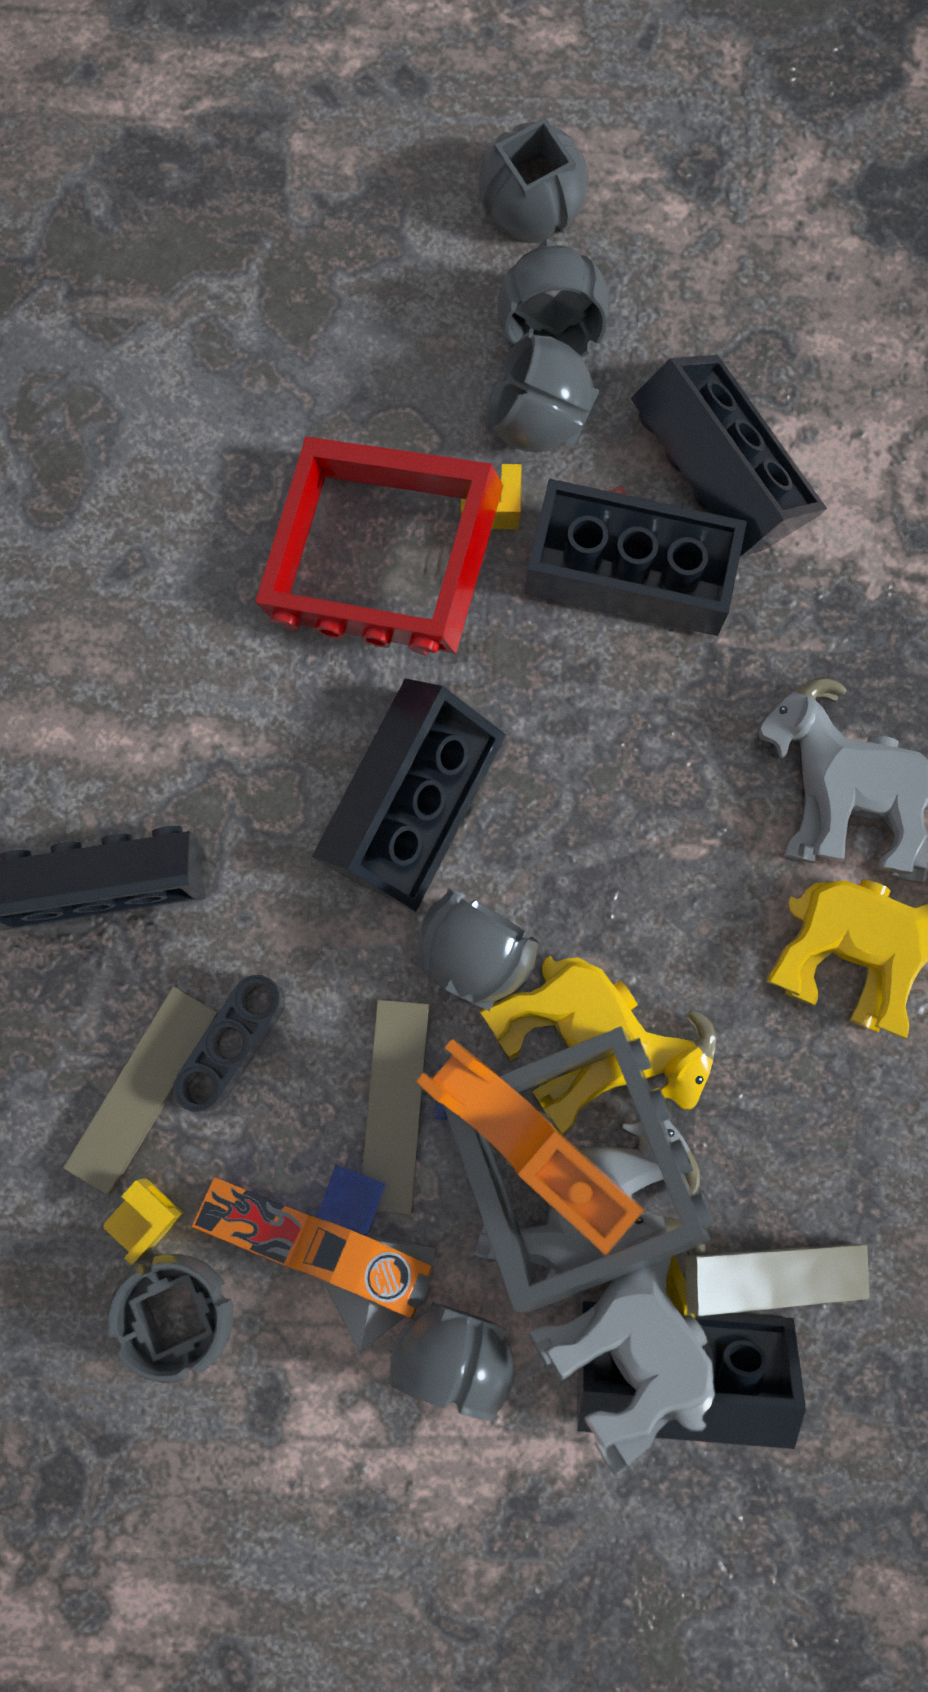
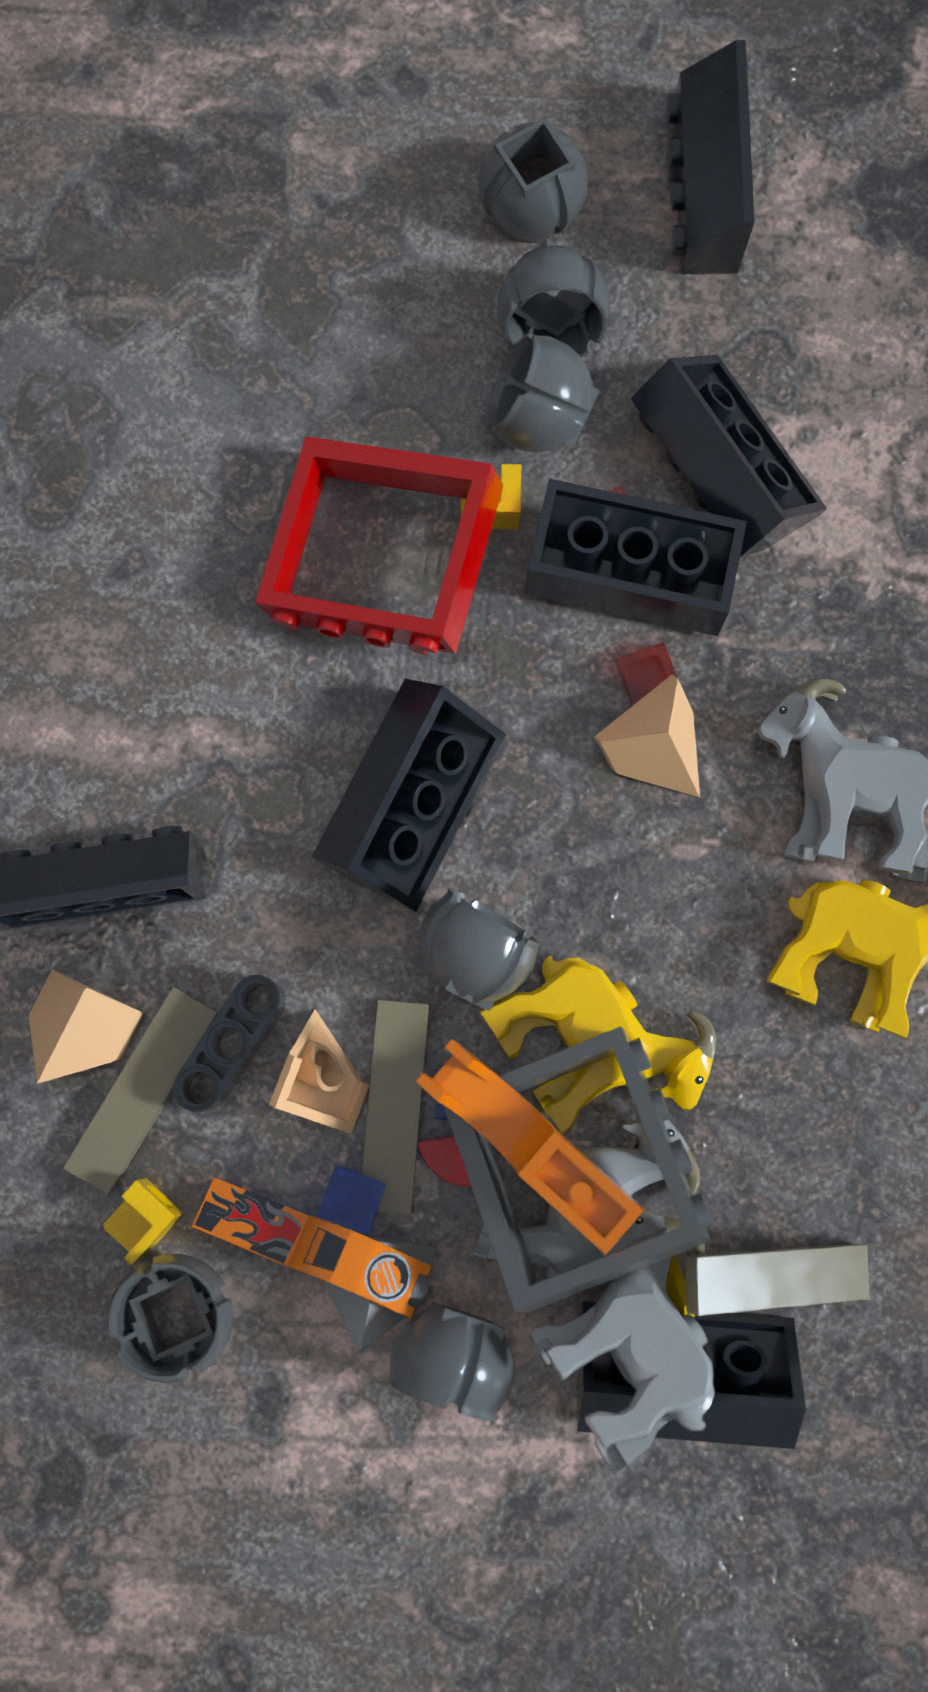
none -> light nougat slope [28,969,145,1084]
none -> light nougat slope [269,1009,370,1134]
none -> red tile [418,1136,471,1187]
none -> light nougat slope [594,675,700,798]
none -> clear red tile [615,642,678,706]
none -> black slope [667,40,755,275]

